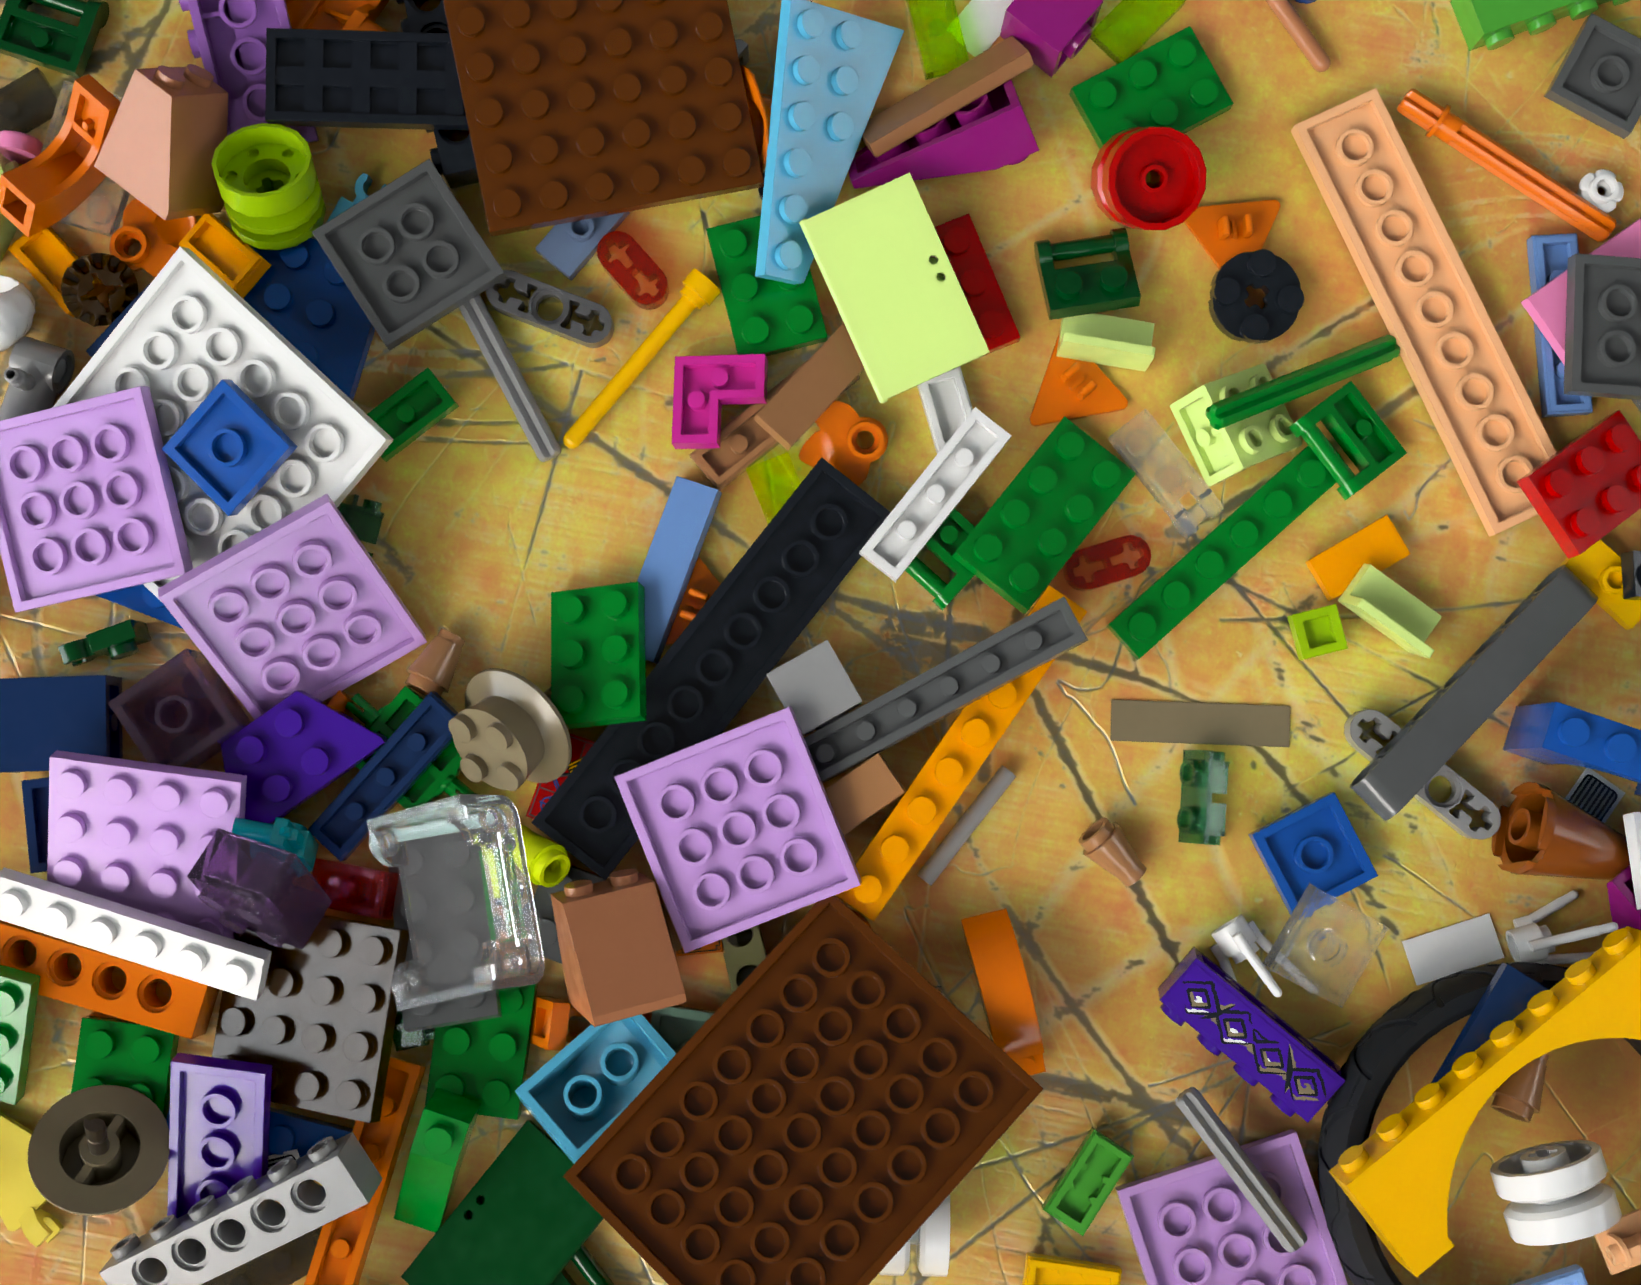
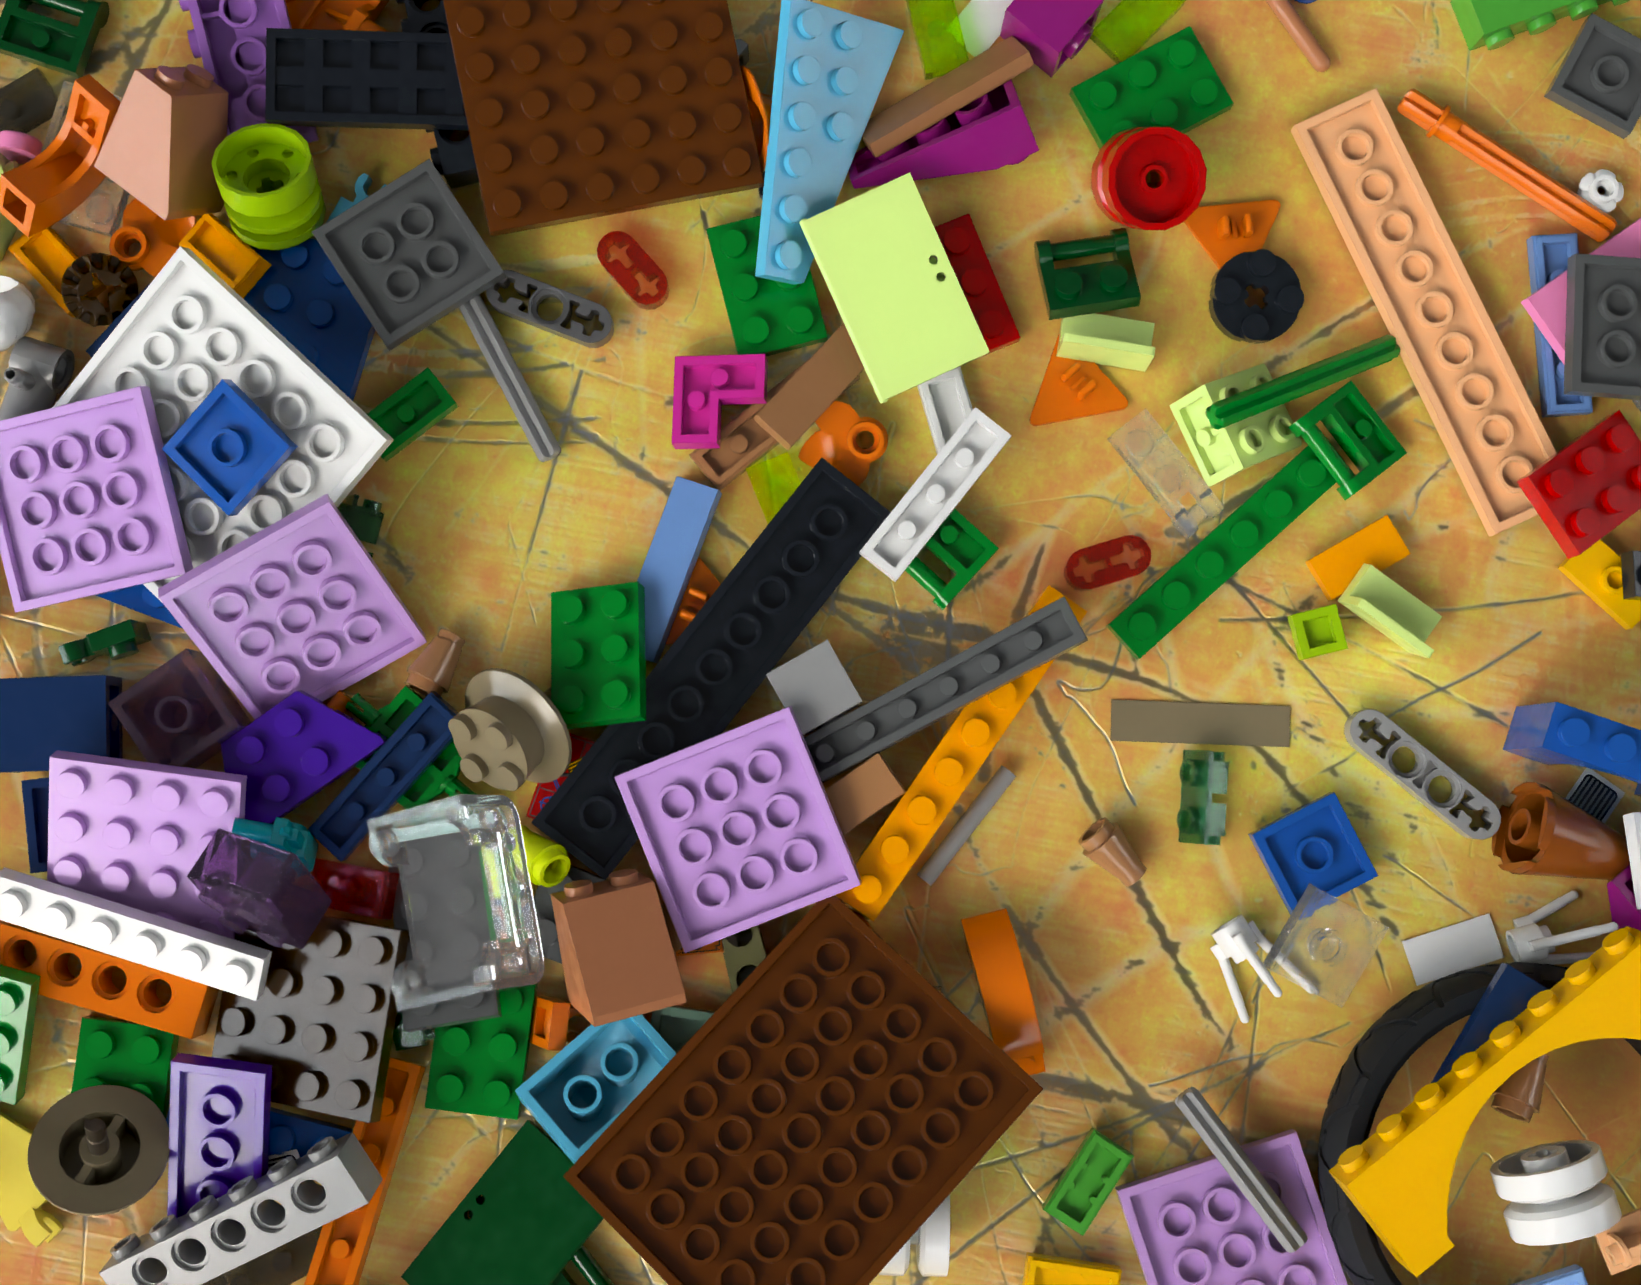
green slope [394,1088,481,1233] -> none
sand blue plate [535,212,630,281] -> none
yellow piece [563,268,721,449] -> none
green plate [952,416,1136,614] -> none
dark purple brick [1158,947,1346,1122] -> none
dark grey beam [1350,565,1598,821] -> none

